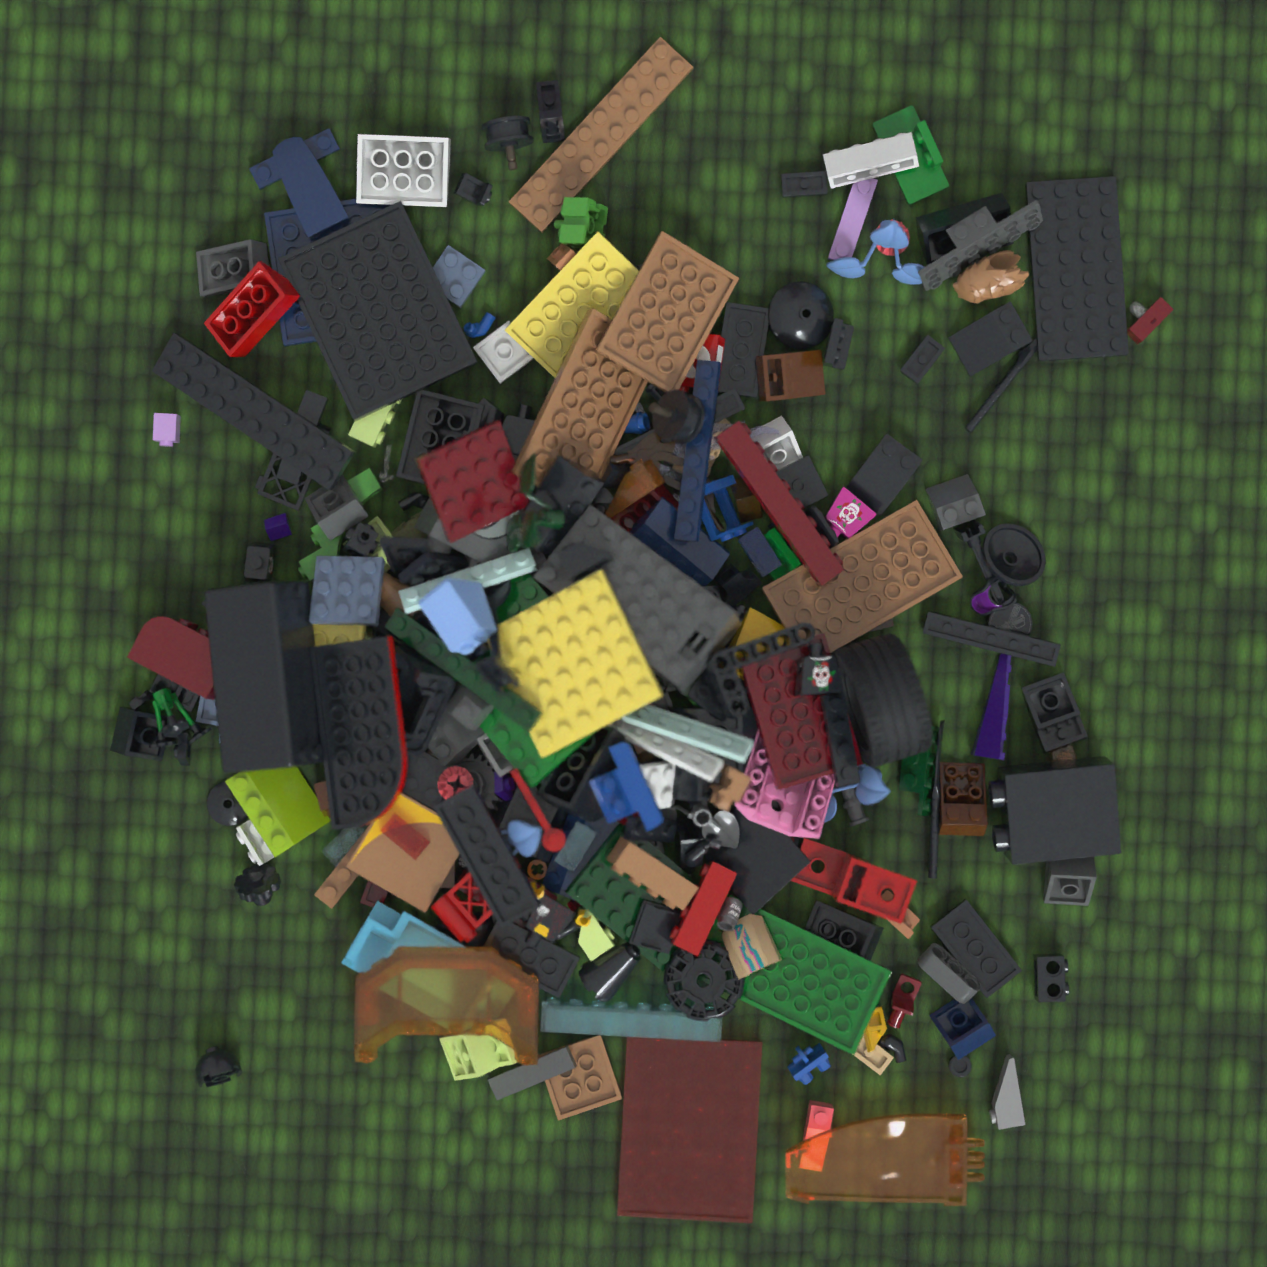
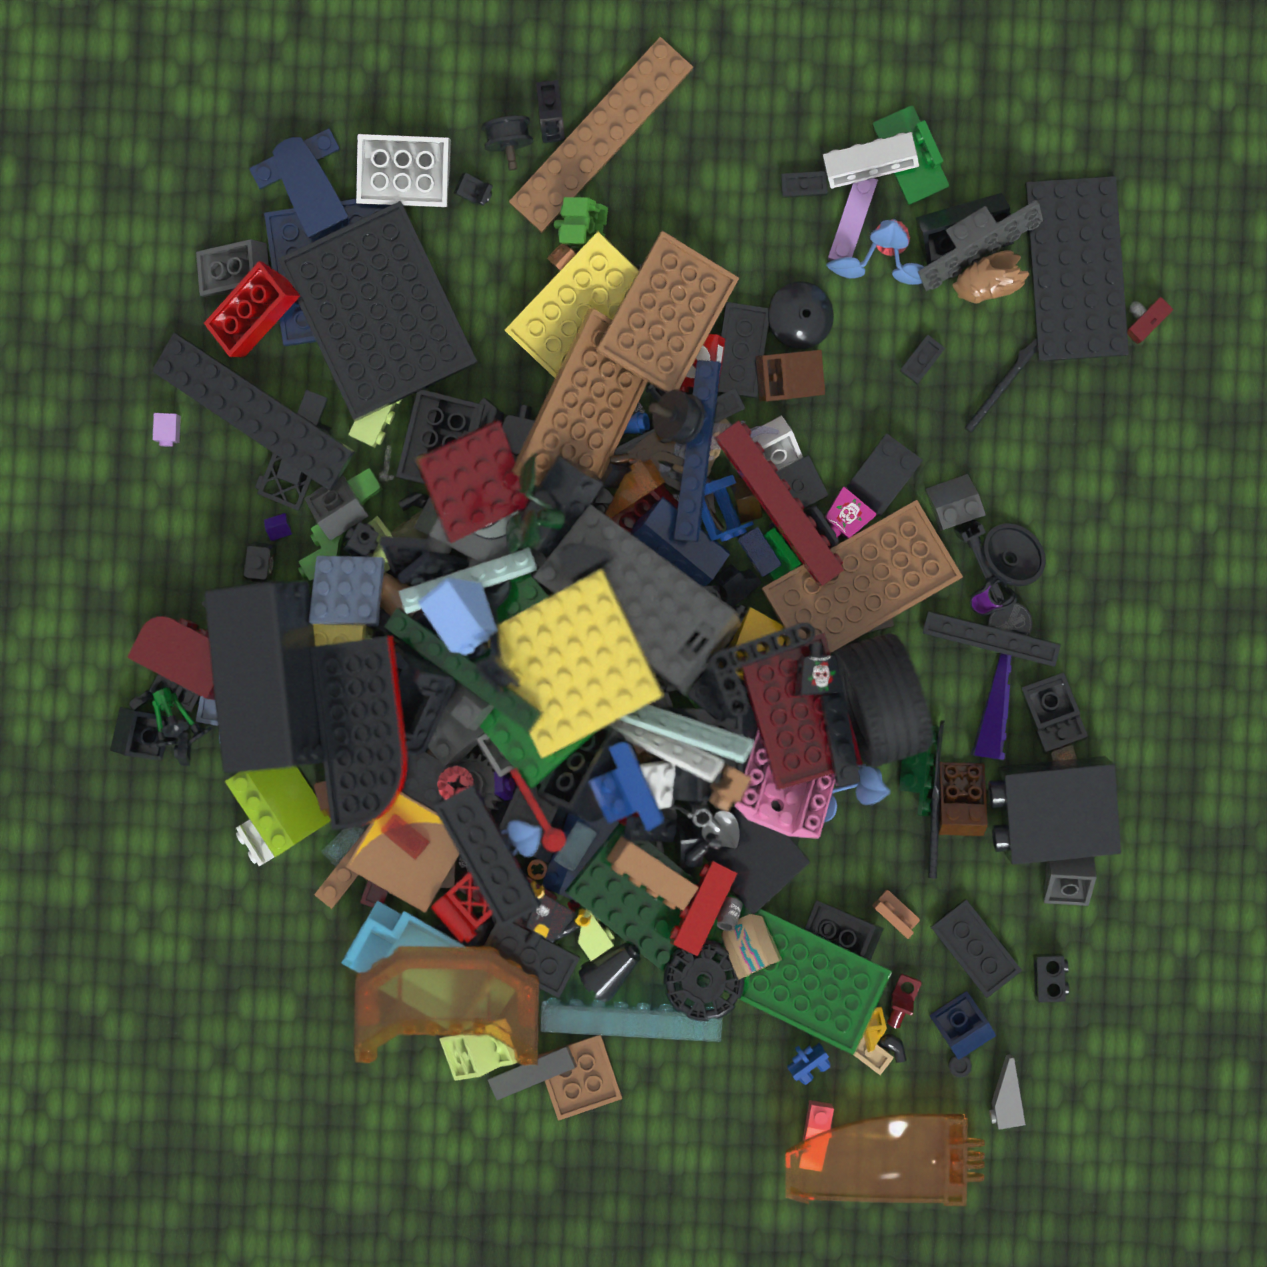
black cylinder [195,1046,242,1087] -> none
black dish [207,781,248,826] -> none
black plant [234,864,281,906] -> none
sand blue plate [433,245,486,308] -> none
blue arm [464,312,496,338] -> none
white plate [473,321,534,384] -> none
clear red plate [617,1034,762,1223] -> none
black piece [629,900,681,954] -> none
red bracket [791,837,917,924] -> none
black bracket [823,318,854,370] -> none
dark grey pin [839,785,869,827] -> none
dark grey beam [917,943,981,1004] -> none
black slope [948,301,1033,377] -> none

